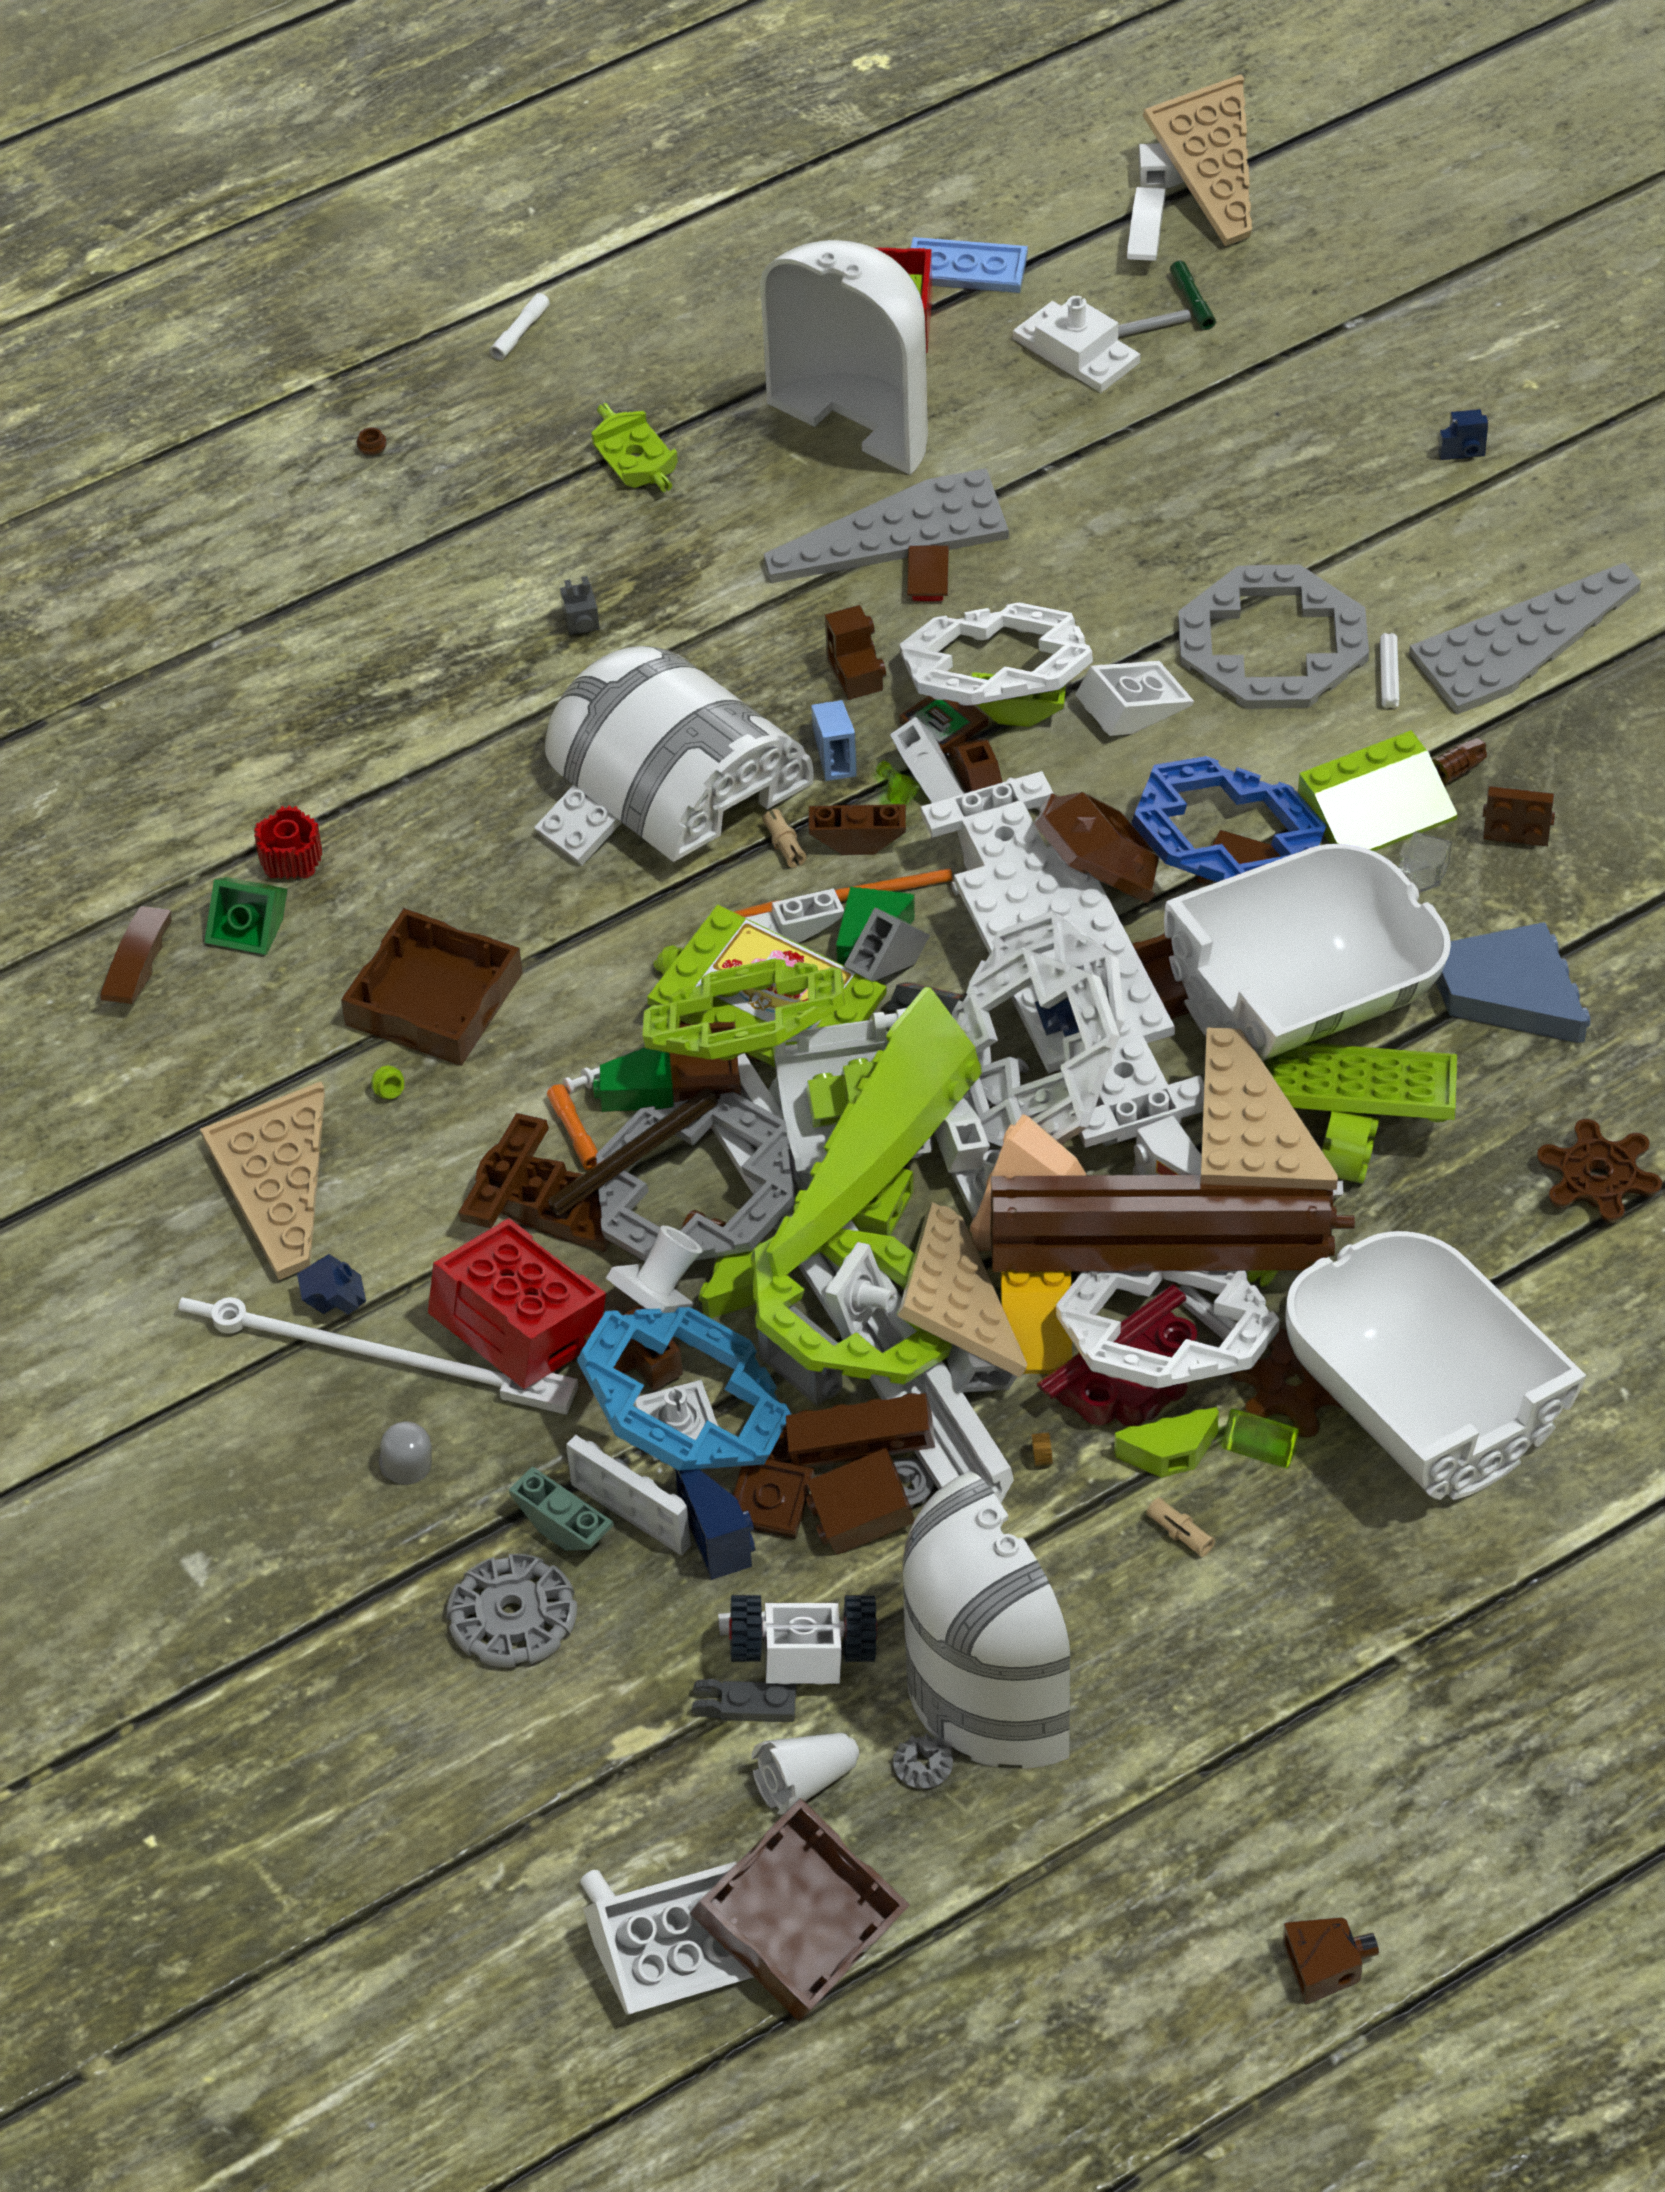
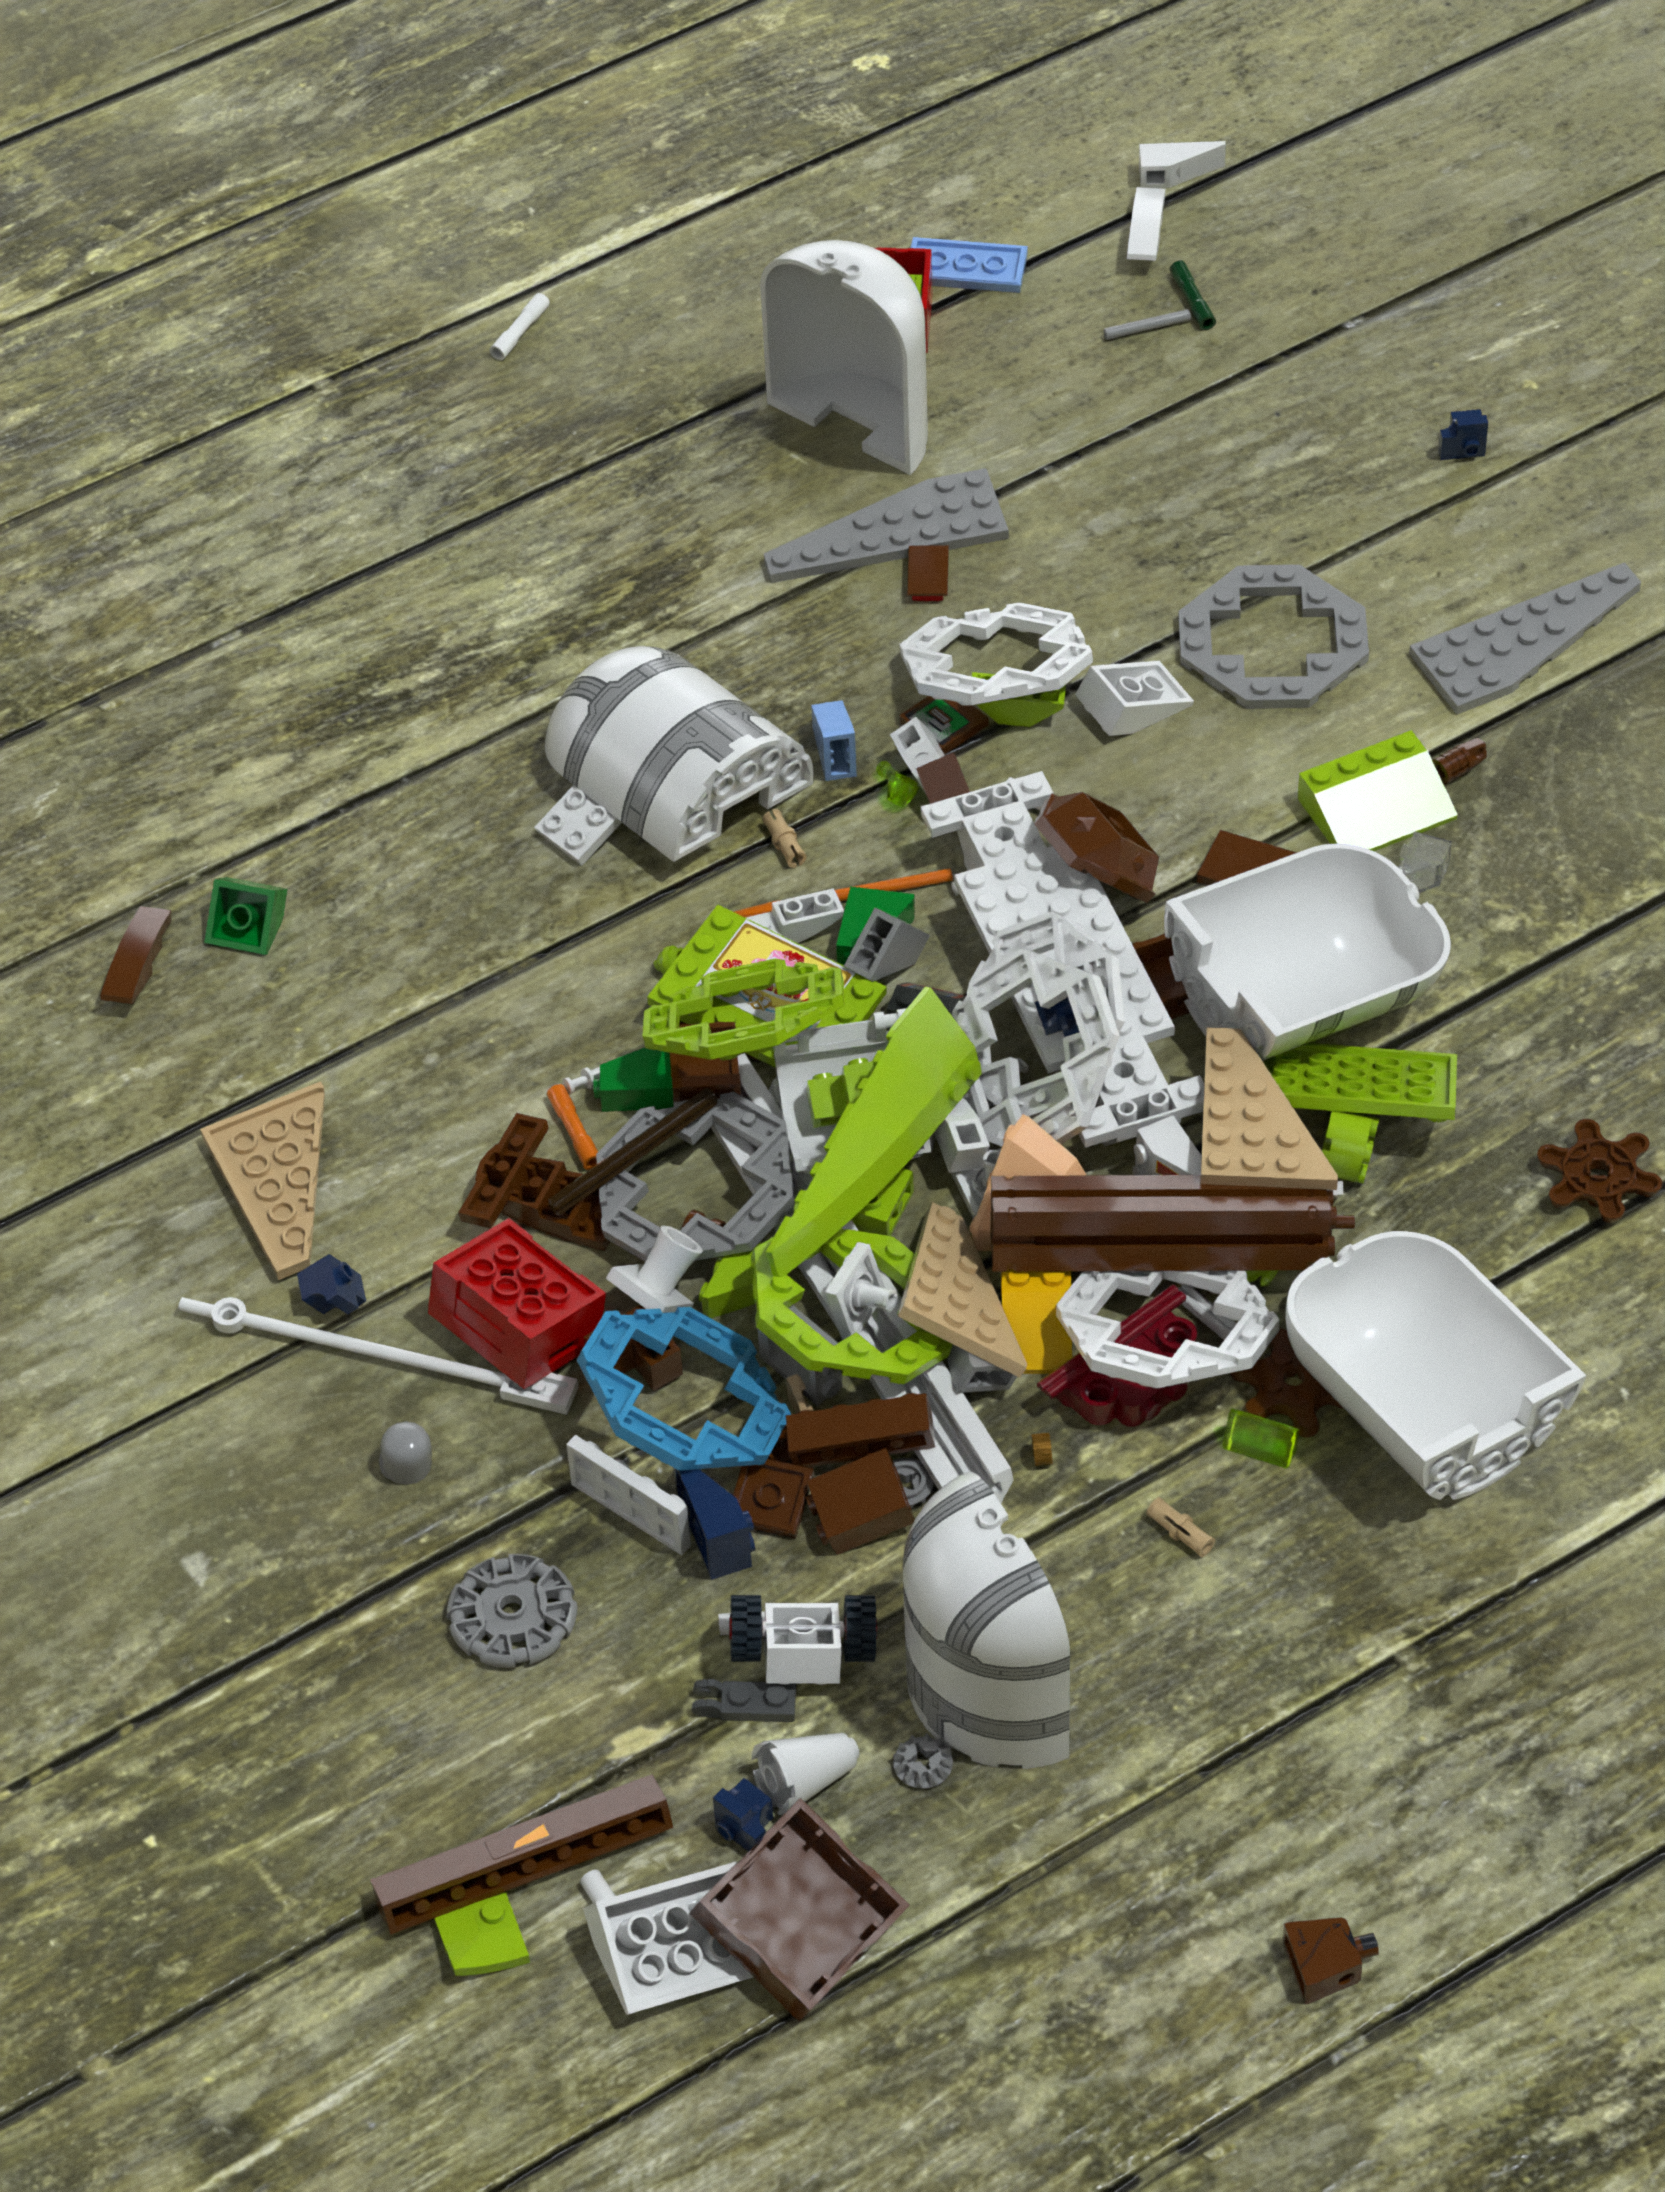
red brick [254,805,323,879] -> none
reddish brown tile [341,908,523,1066] -> none
reddish brown plate [356,427,387,455] -> none
lime plate [371,1065,404,1099] -> none
sand green slope [509,1466,614,1551] -> none
dark grey brick [560,576,600,635] -> none
lime plate [591,403,678,492] -> none
white plate [634,1380,718,1461] -> none
reddish brown slope [809,804,906,855] -> none
reddish brown brick [825,605,887,700] -> none
reddish brown slope [948,739,1003,793] -> none
white brick [1013,296,1140,393] -> none
lime slope [1114,1407,1219,1478] -> none
blue plate [1131,756,1326,882] -> none
tan wing [1143,74,1252,246] -> none
white axle [1380,633,1399,709] -> none
sand blue slope [1435,922,1590,1043] -> none
reddish brown plate [1482,786,1555,847] -> none
none -> reddish brown brick [370,1774,673,1934]
none -> lime plate [434,1892,530,1976]
none -> dark blue brick [713,1778,773,1852]
none -> tan tile [786,1374,814,1413]
none -> reddish brown piece [916,752,970,804]

